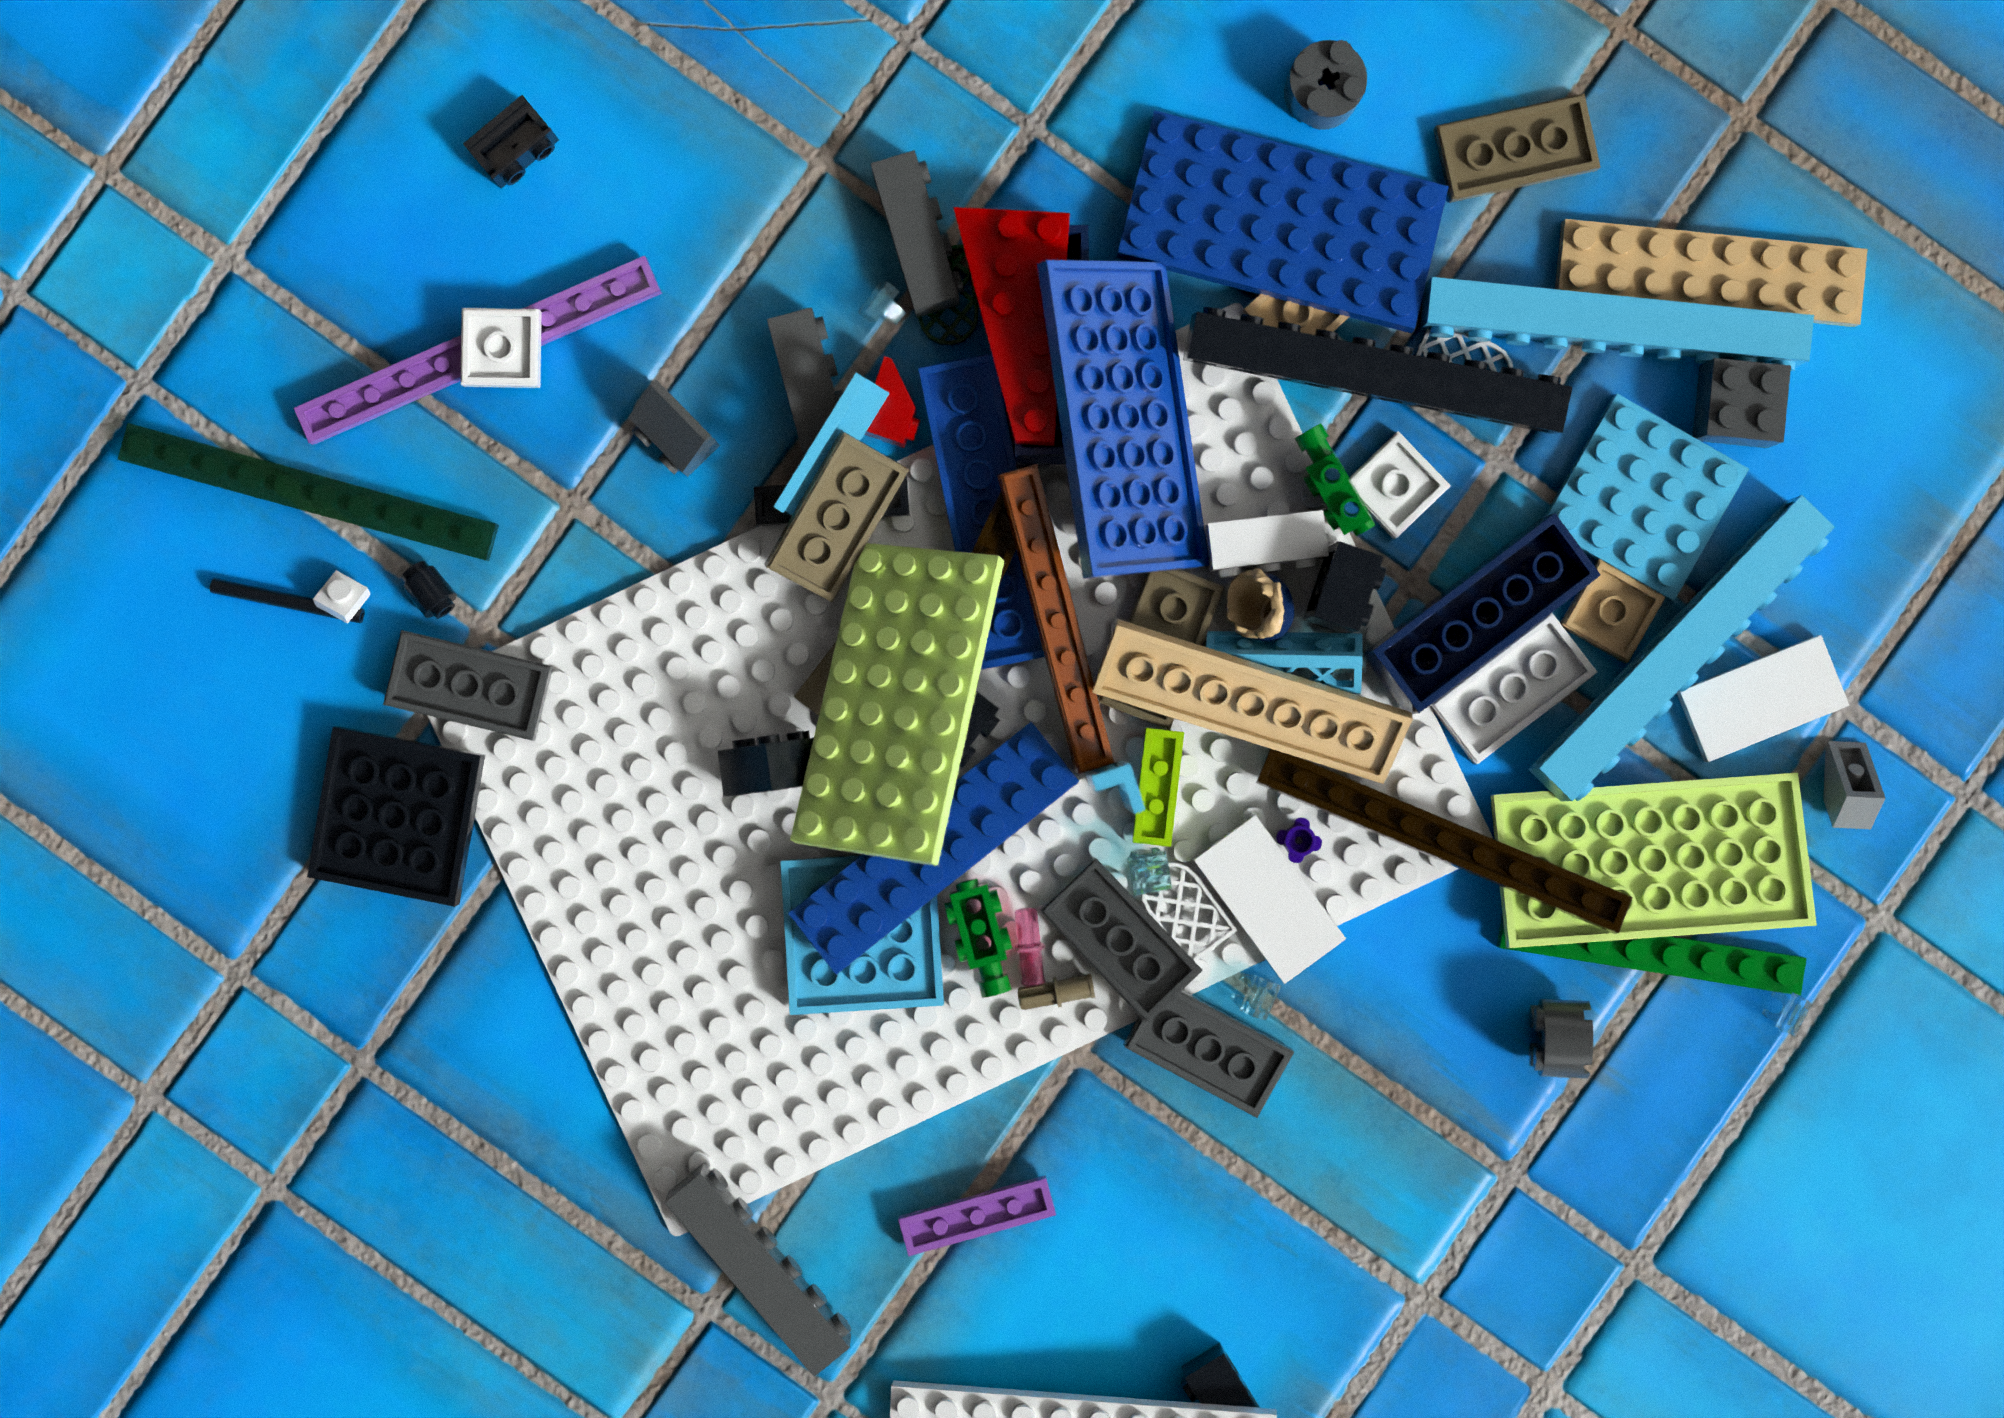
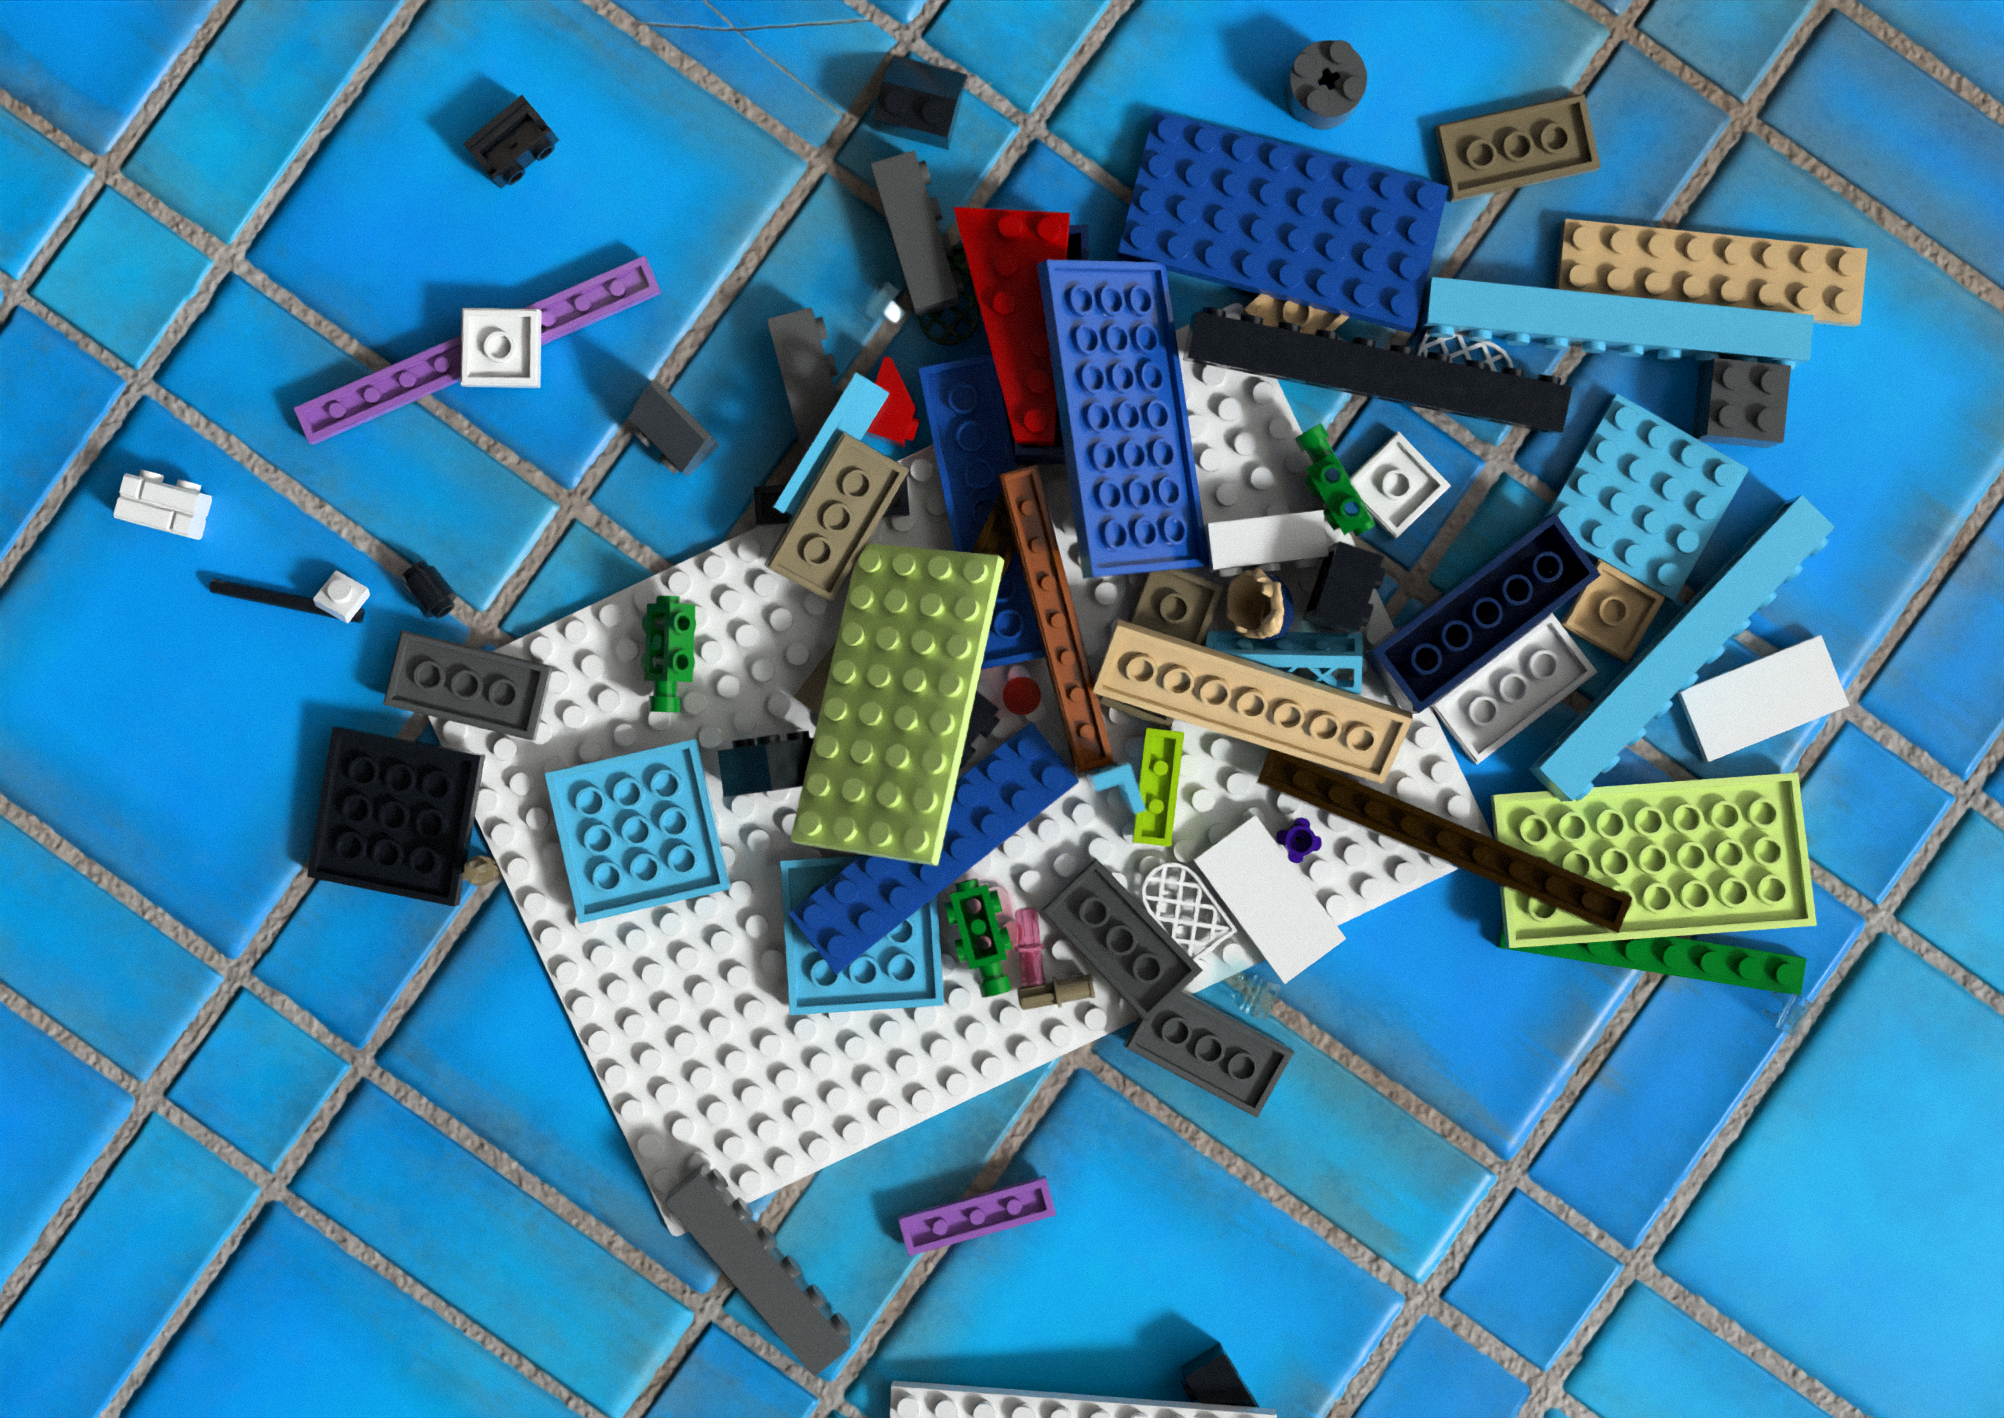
clear green plate [117,423,499,561] -> none
clear light blue tile [1127,847,1172,896] -> none
dark grey brick [1529,999,1593,1079] -> none
light grey slope [1823,741,1885,829] -> none
none -> white brick [113,469,212,540]
none -> dark tan axle [460,855,500,886]
none -> medium azure plate [544,739,731,924]
none -> green brick [640,595,696,713]
none -> black slope [873,56,967,150]
none -> clear red plate [1003,677,1041,715]

